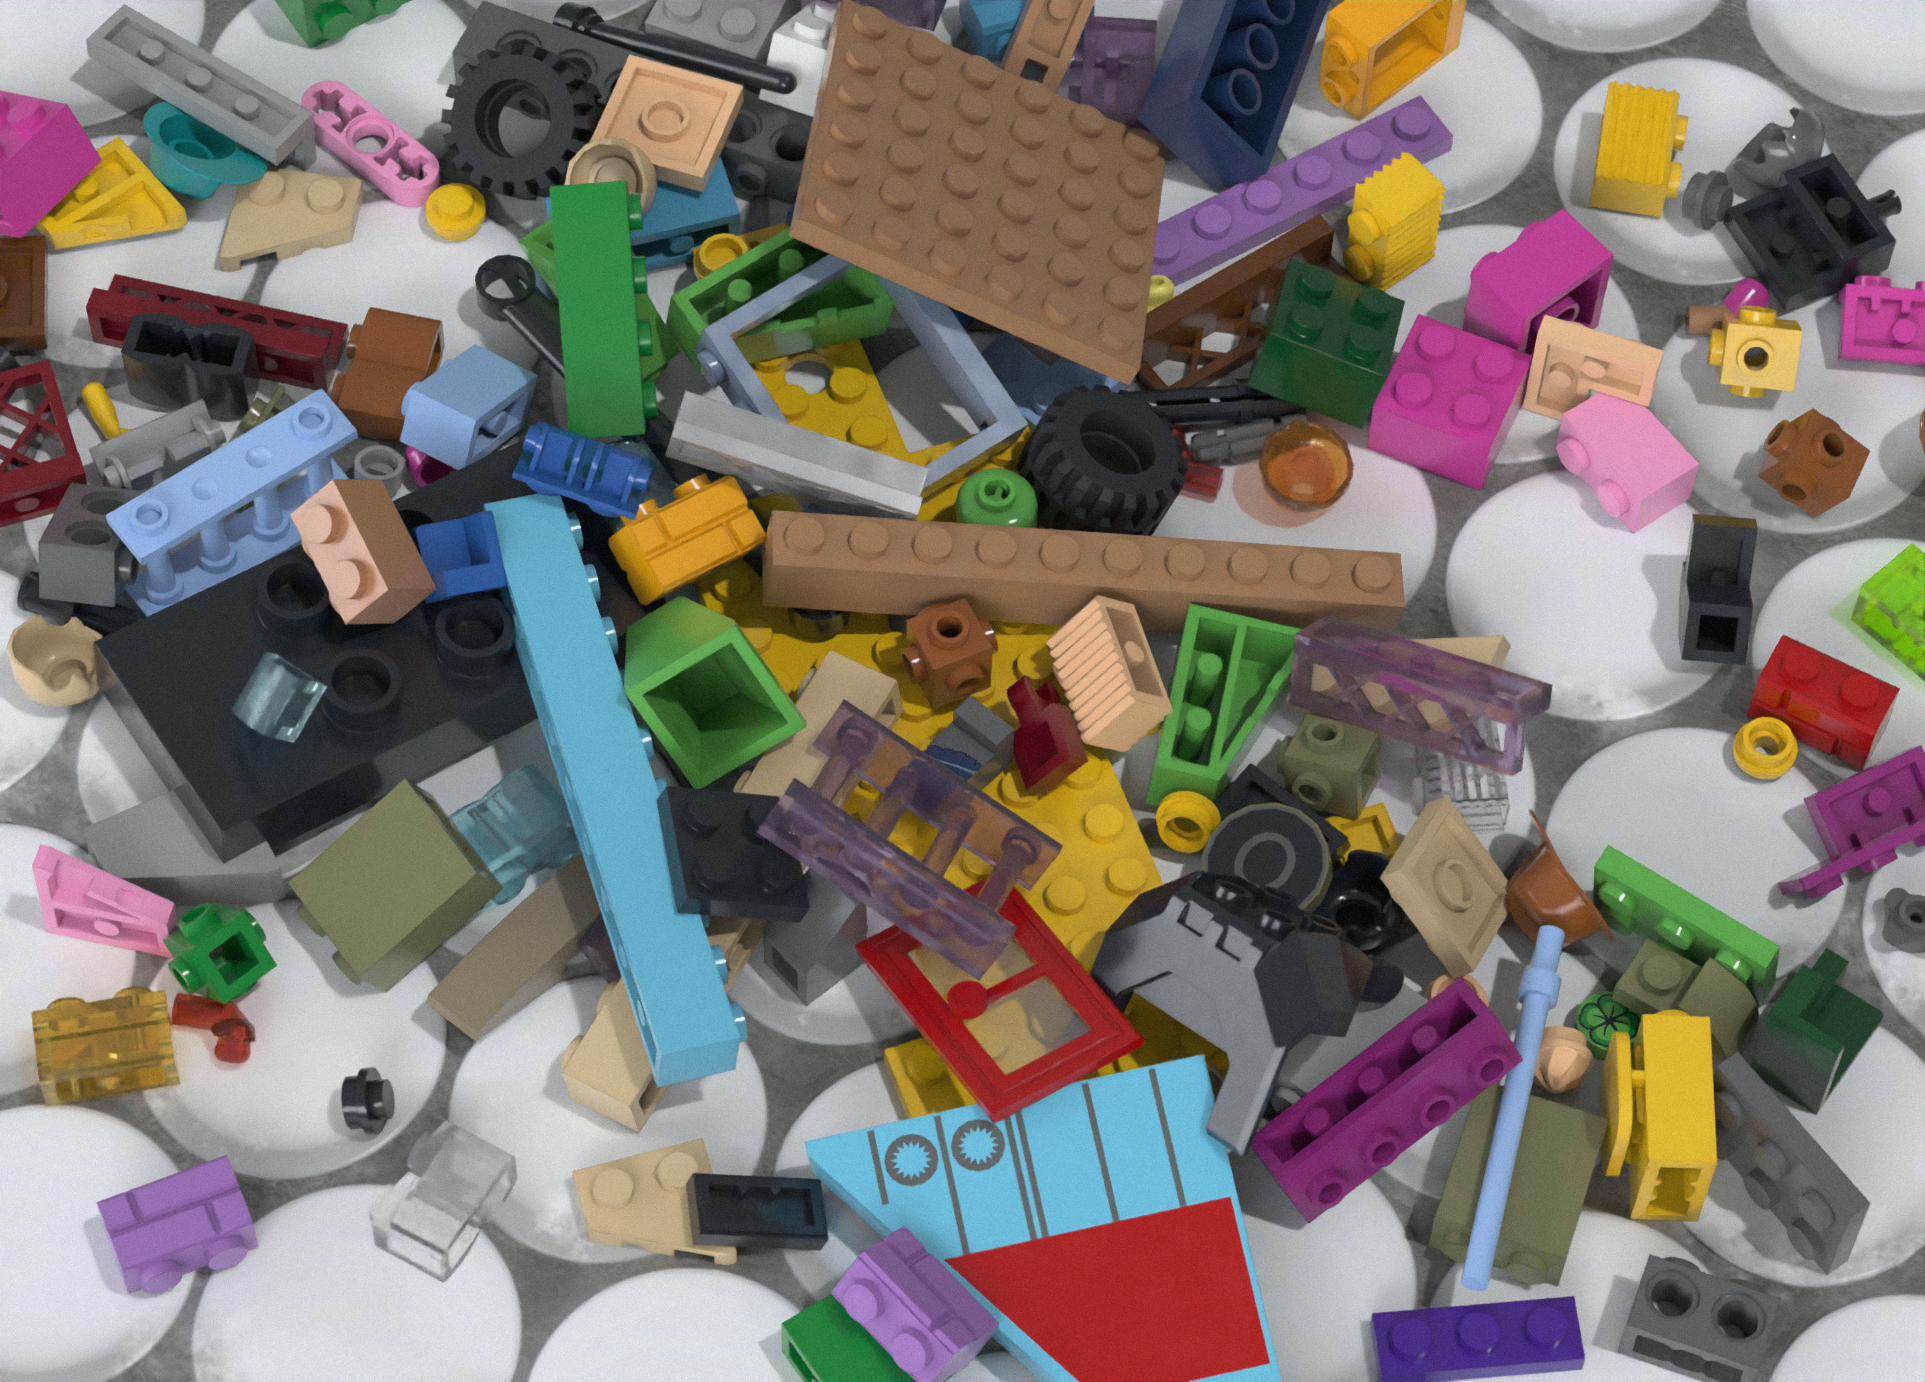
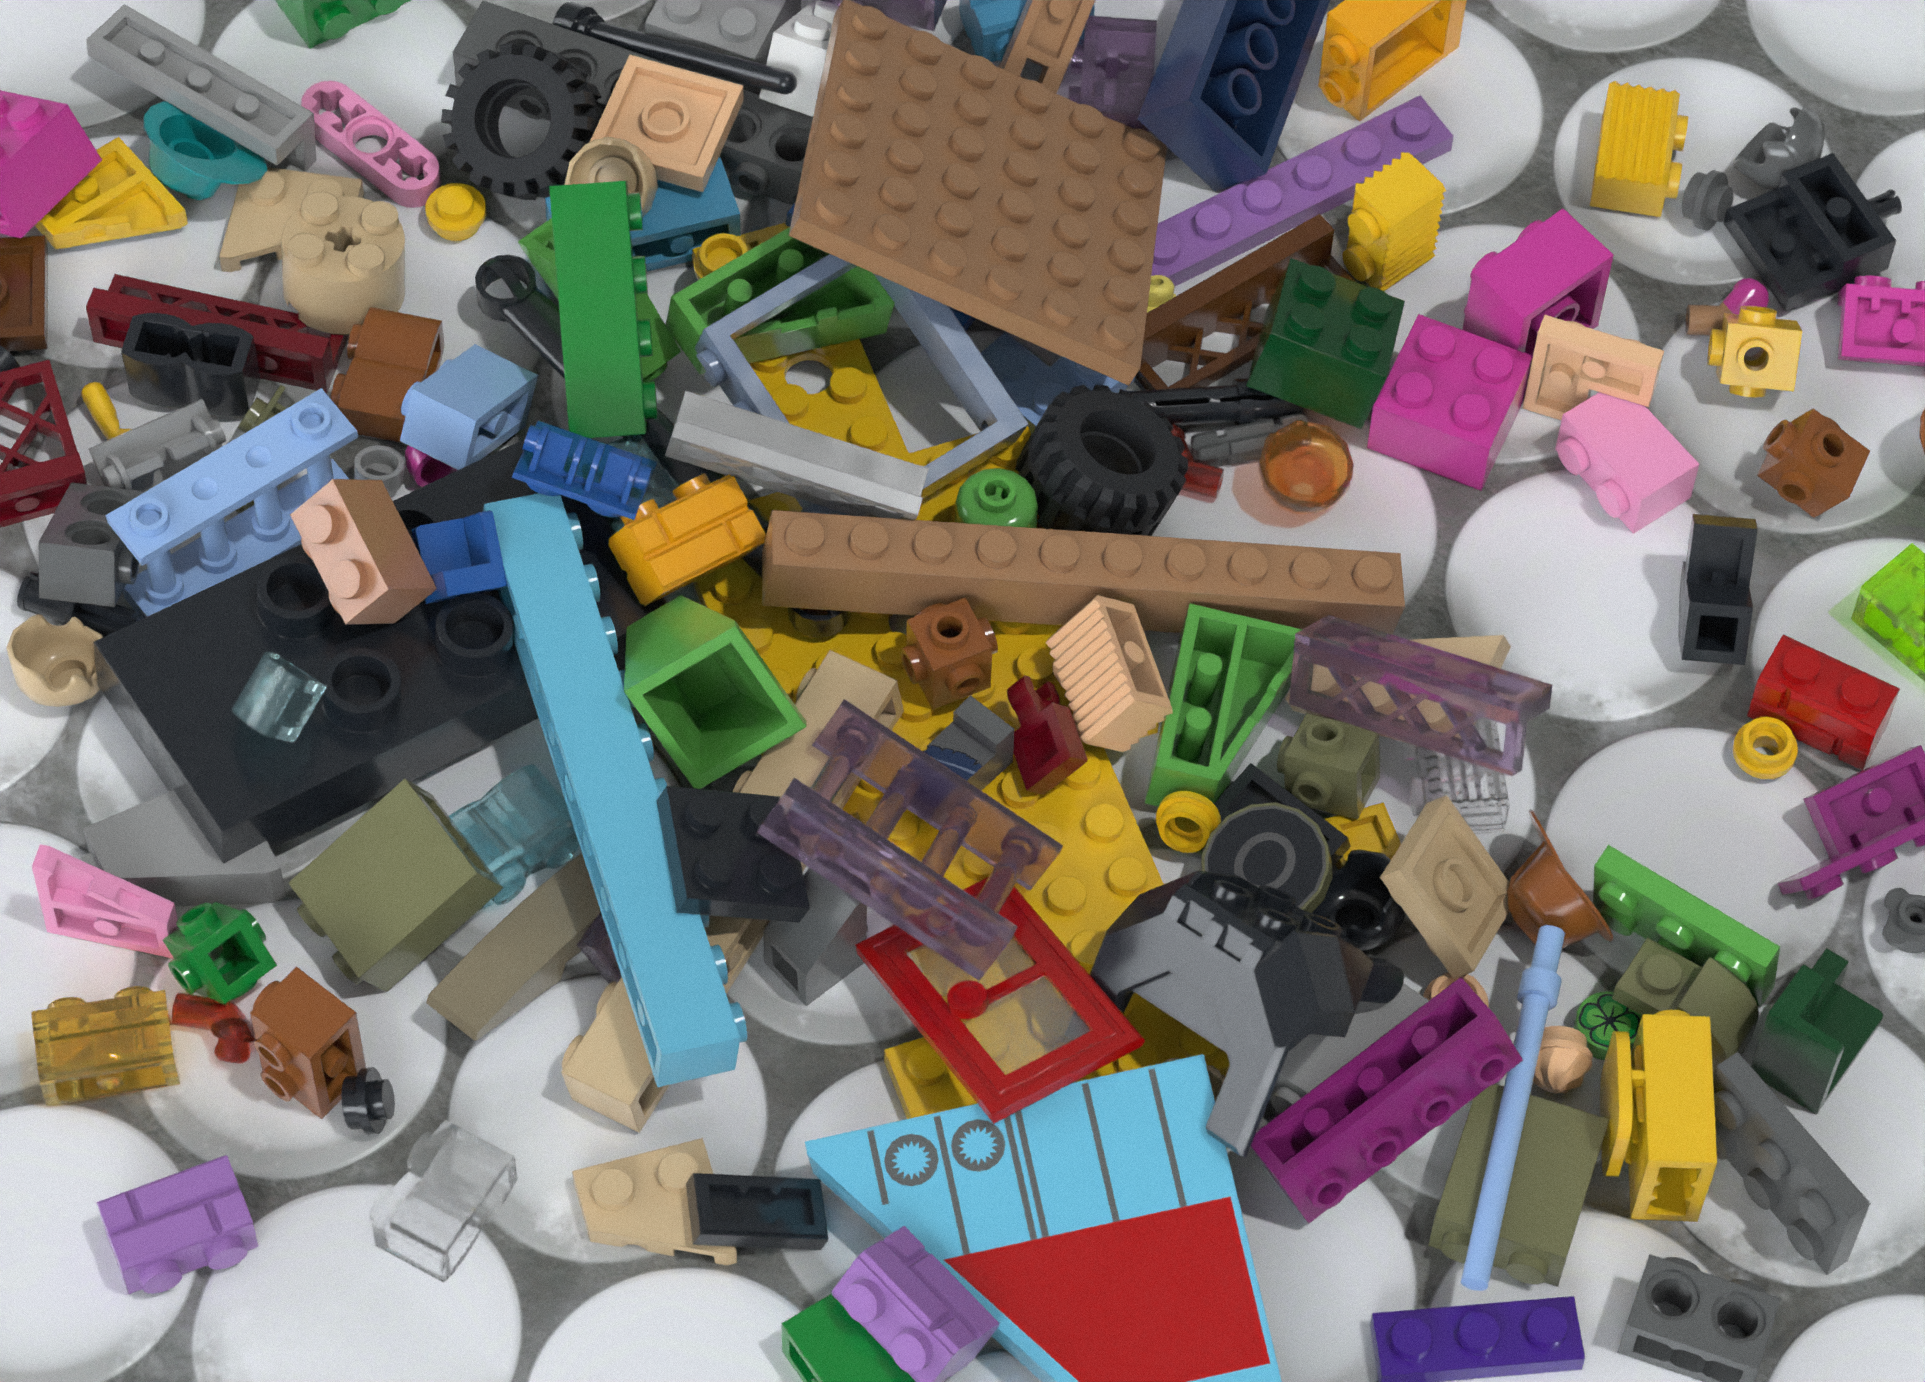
none -> dark orange brick [250,966,366,1120]
none -> tan brick [281,191,405,334]

